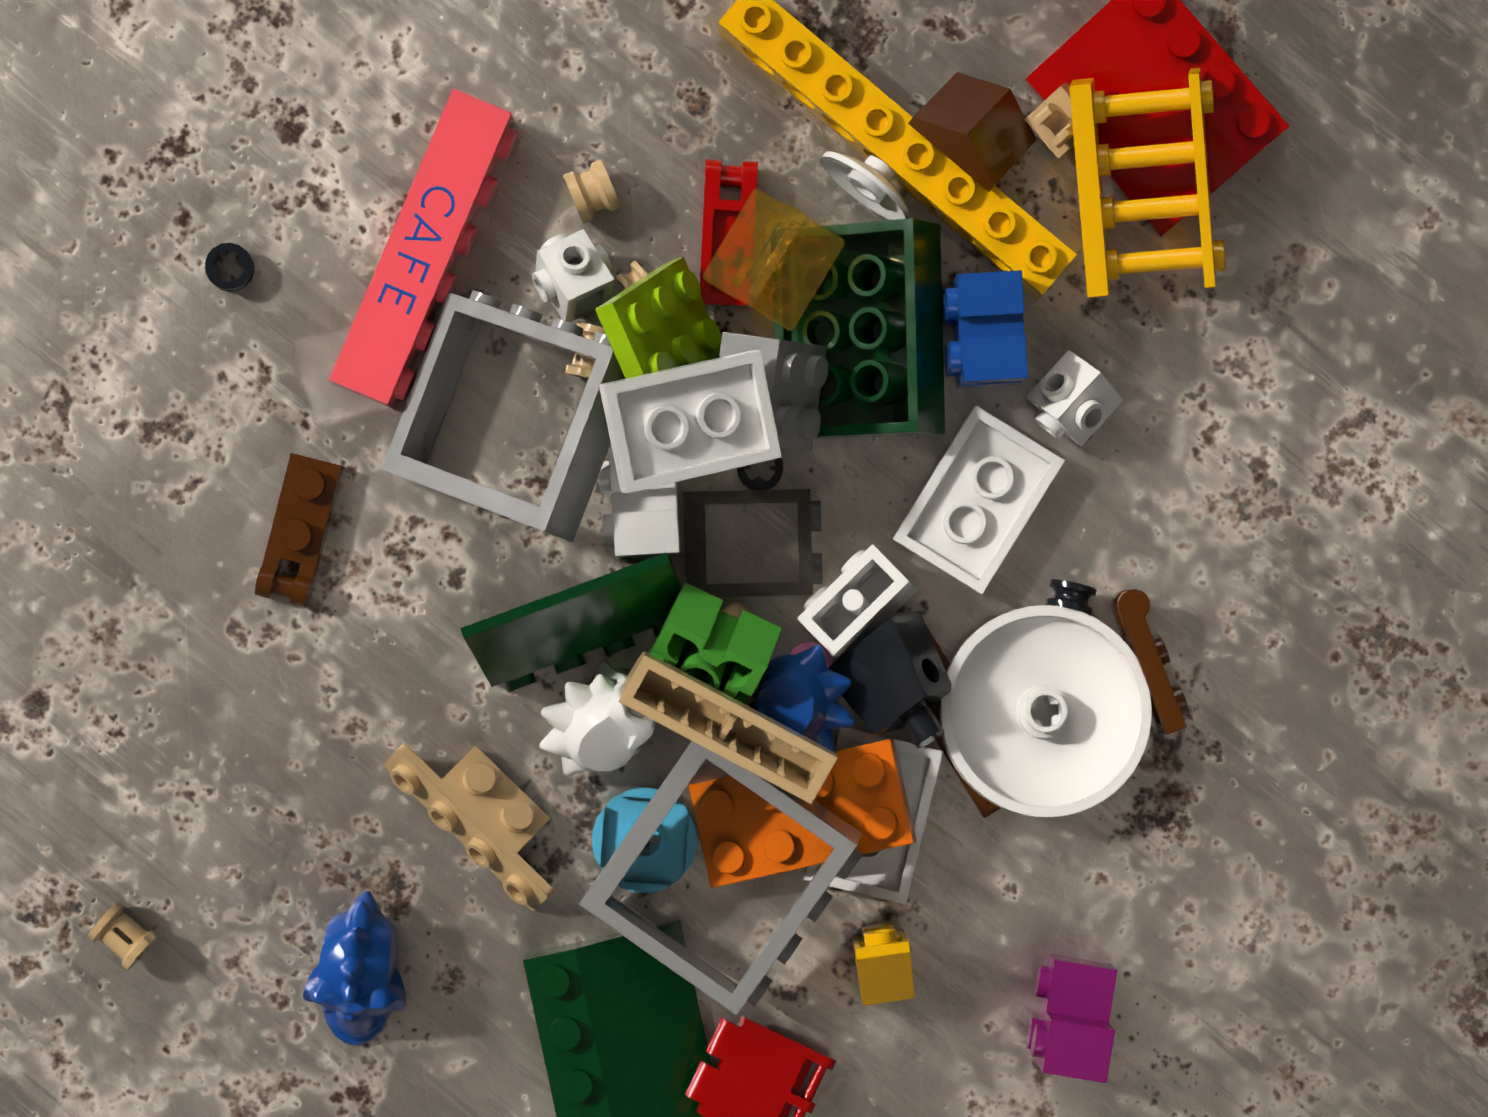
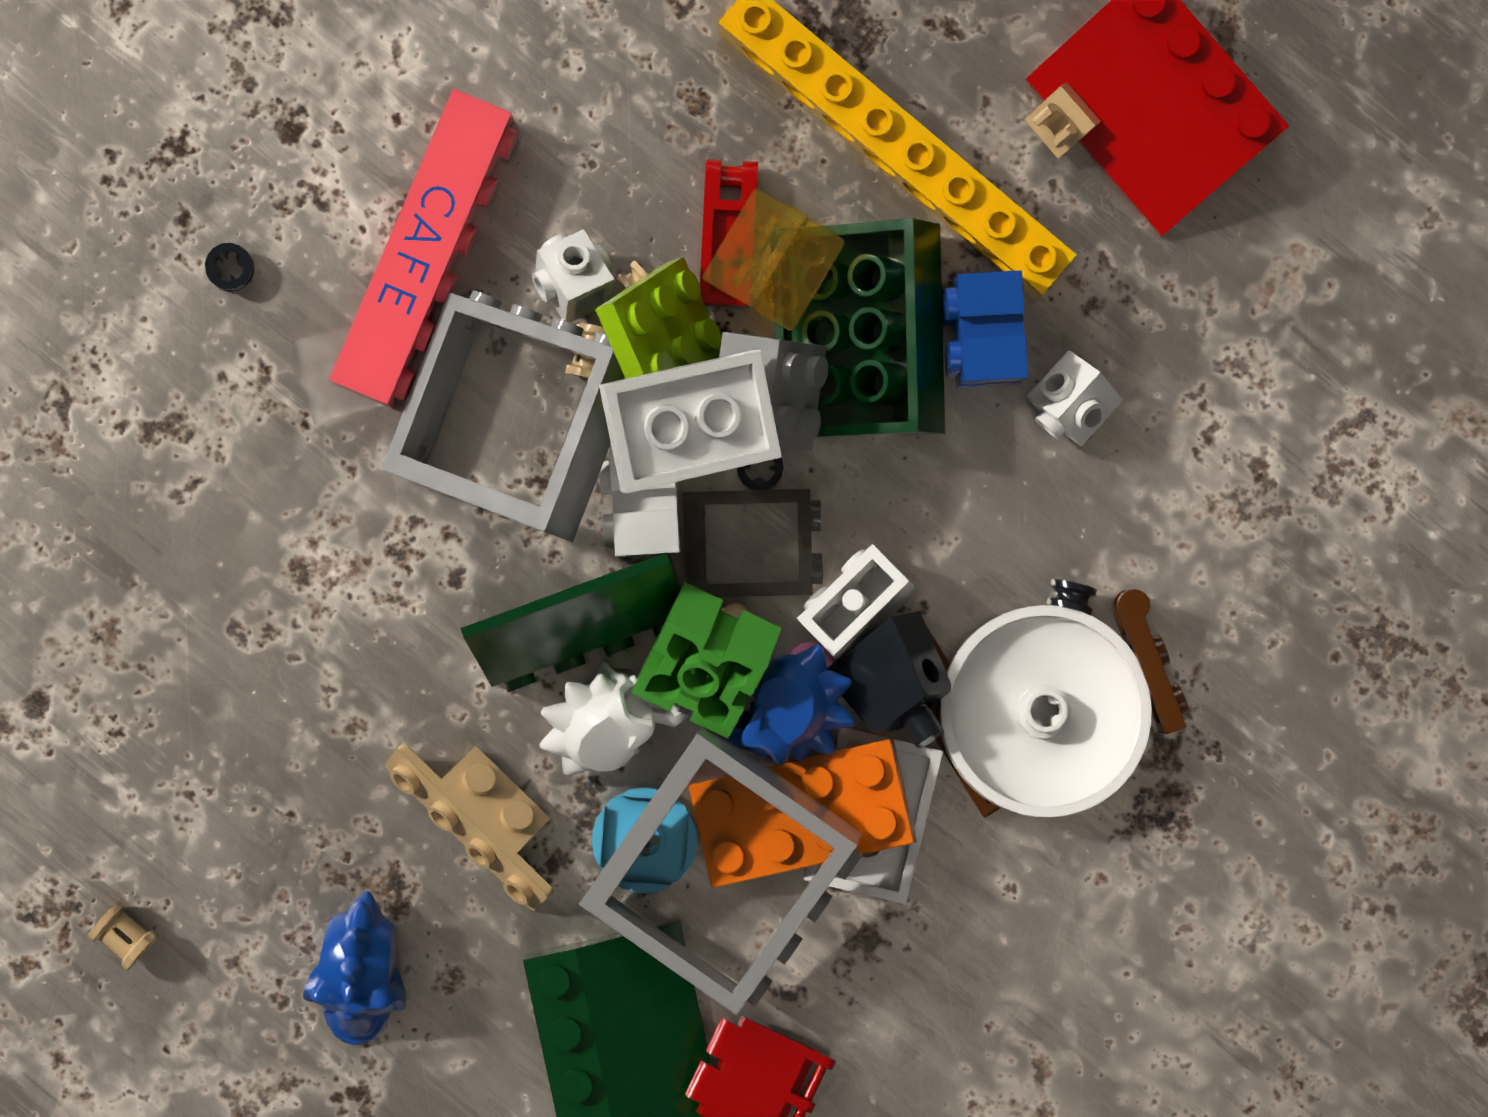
reddish brown plate [255,453,344,608] -> none
tan wheel [563,159,622,224] -> none
tan brick [618,651,838,804] -> none
white dish [821,151,910,220] -> none
yellow slope [852,923,915,1006] -> none
white plate [892,405,1065,595] -> none
reddish brown slope [908,72,1037,192] -> none
magenta brick [1026,954,1118,1083] -> none
yellow fence [1069,68,1226,298] -> none

